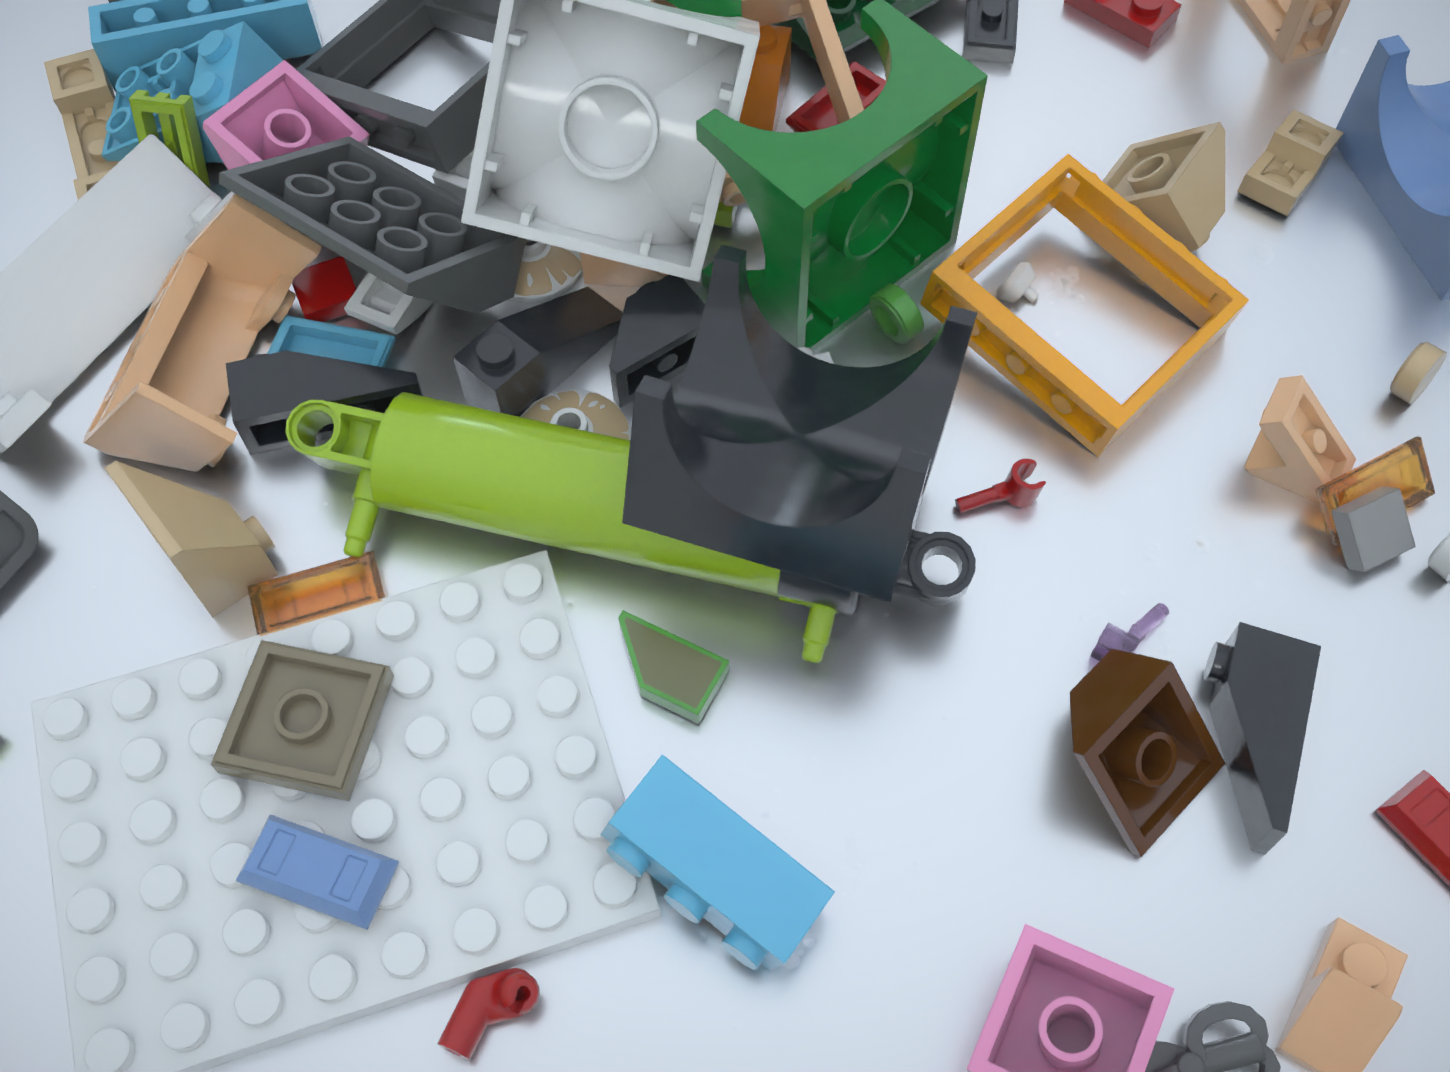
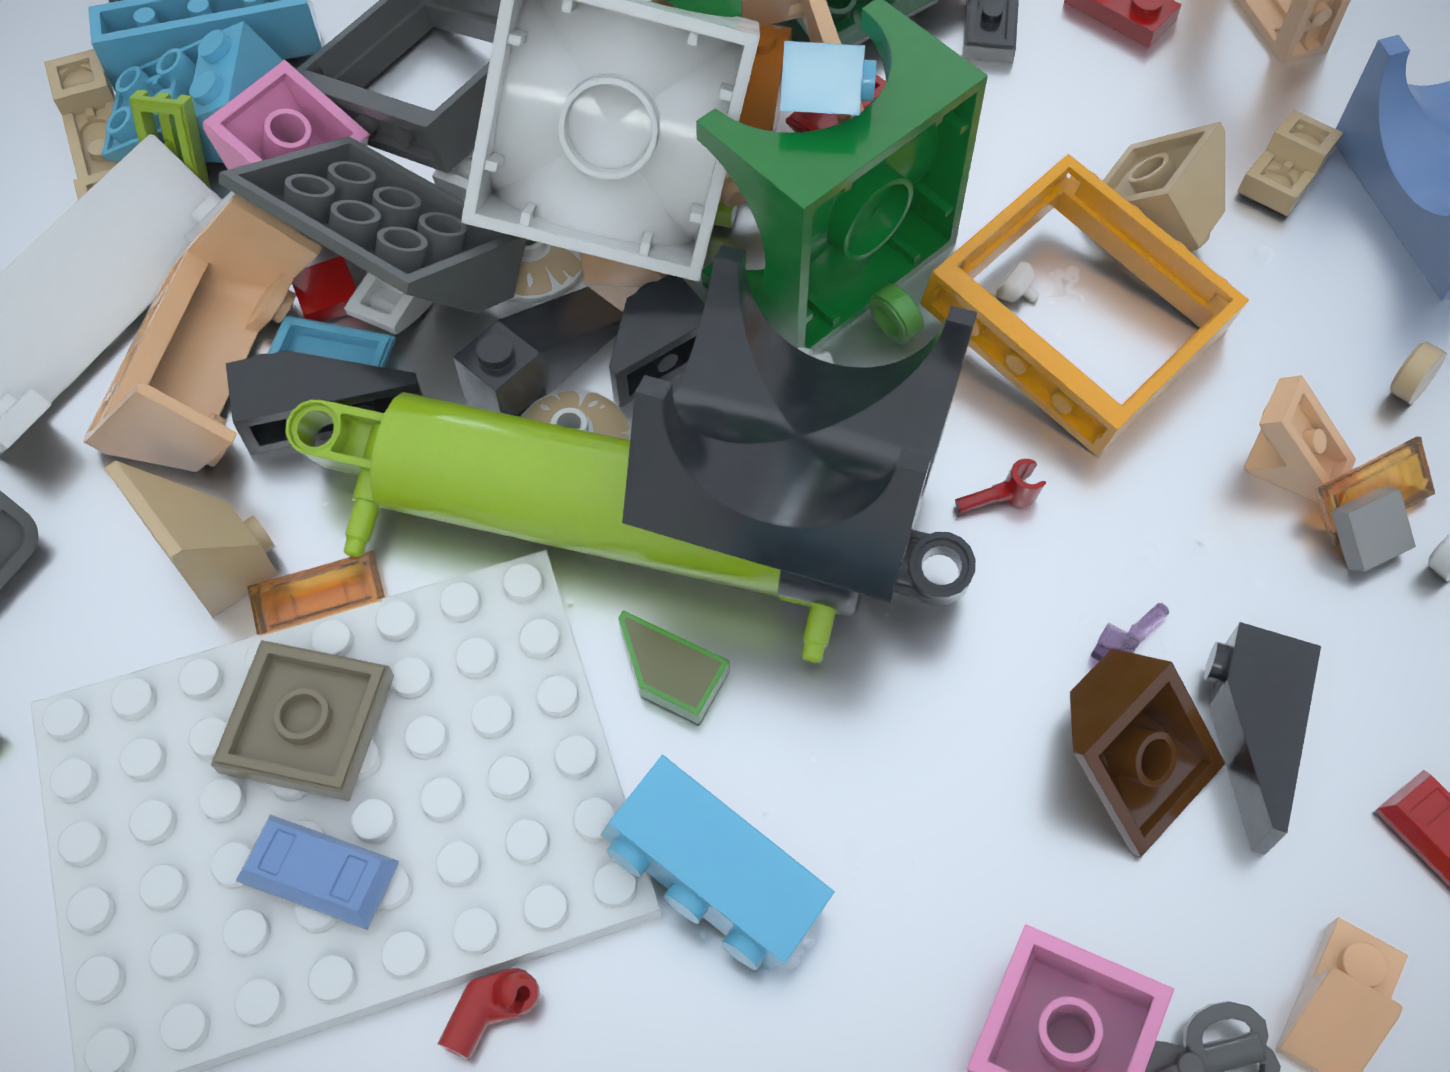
none -> medium azure brick [780,41,876,115]

